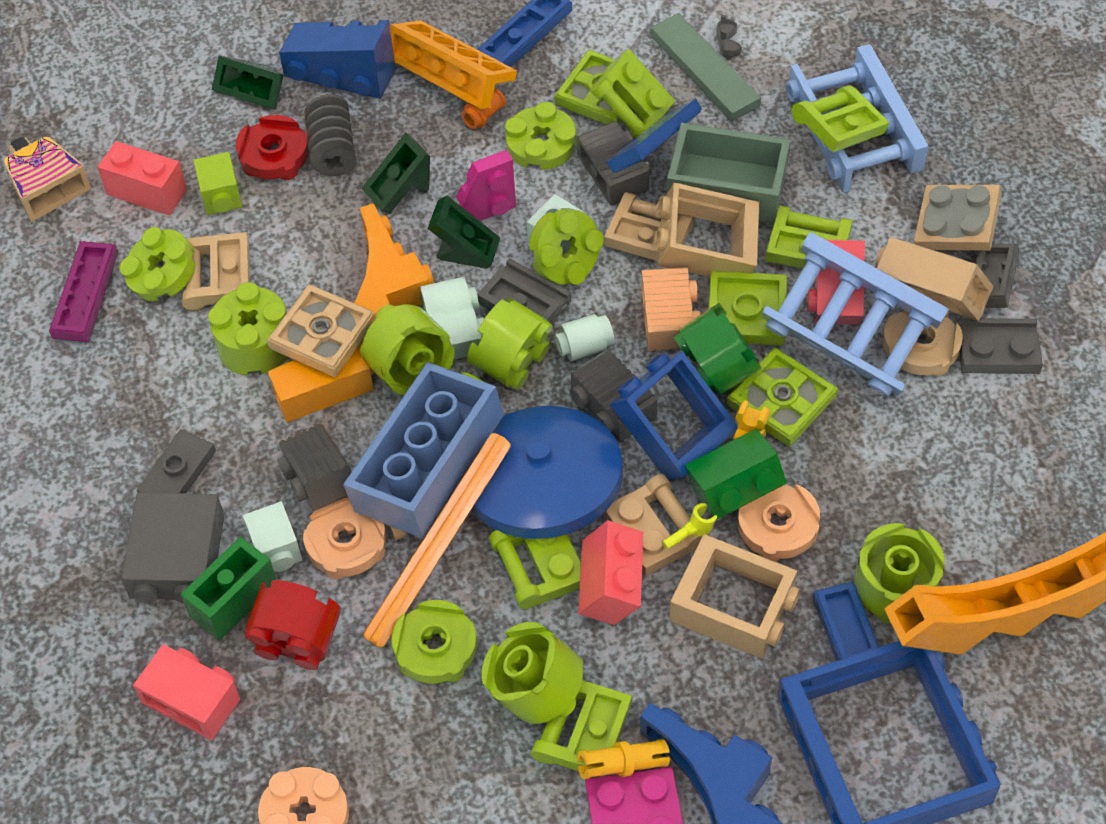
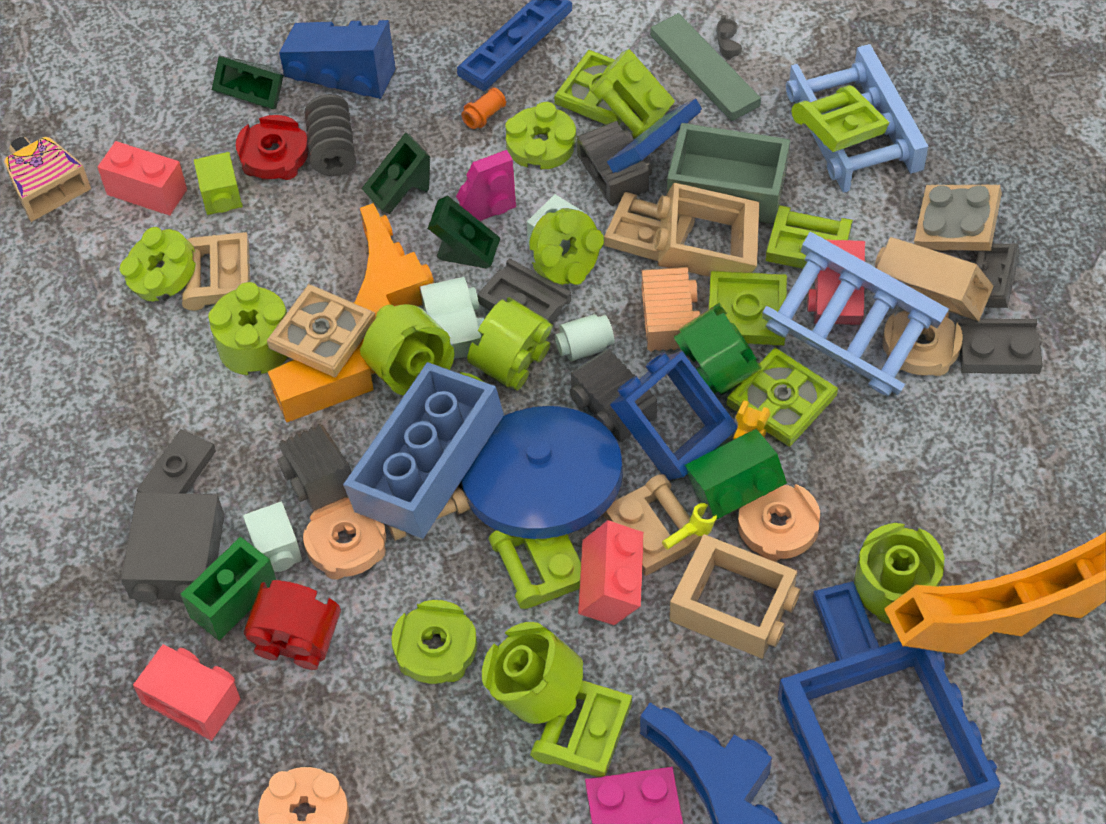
magenta plate [49,241,119,343] -> none
light orange axle [363,433,511,648] -> none
light orange fence [390,20,517,109] -> none
yellow pin [577,739,670,780] -> none

